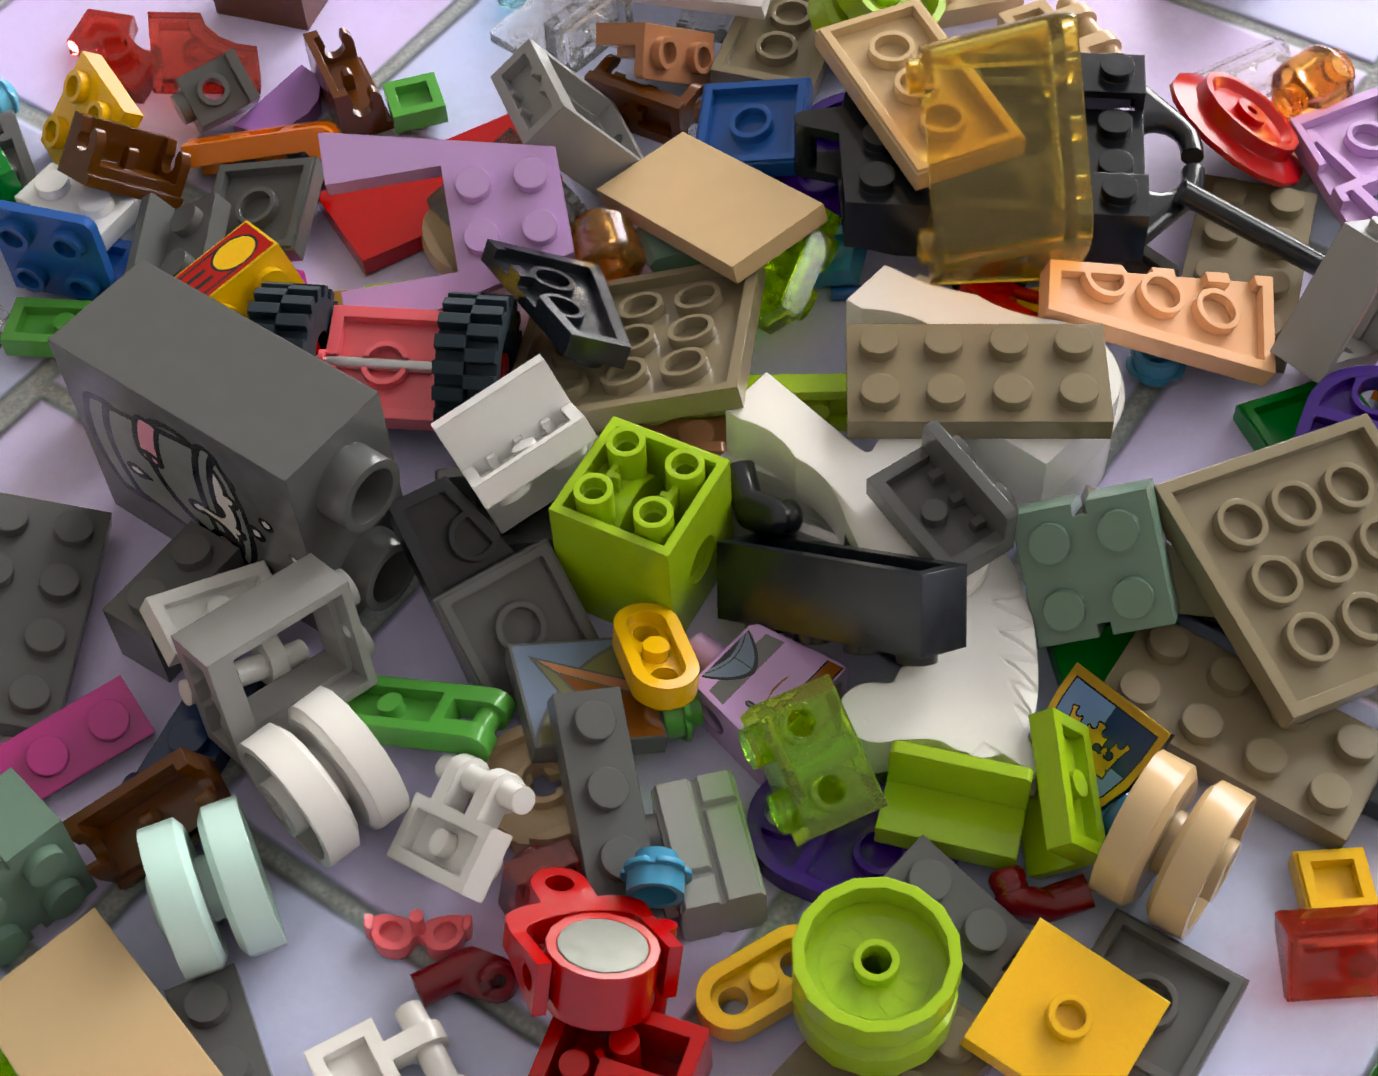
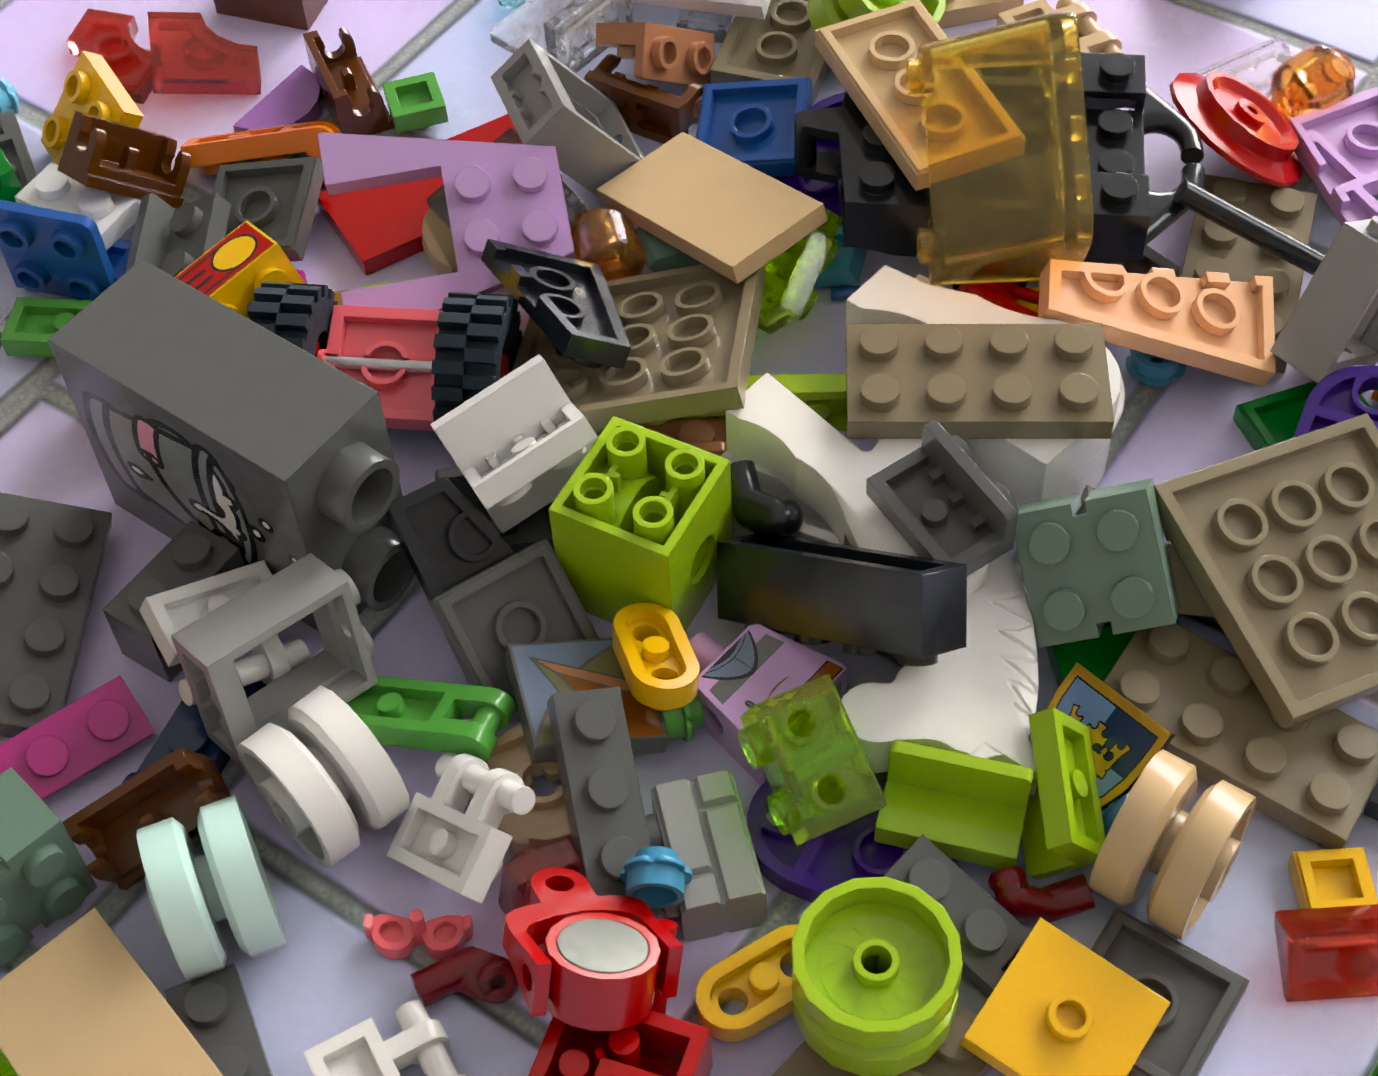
dark grey brick [170,48,260,134] -> none

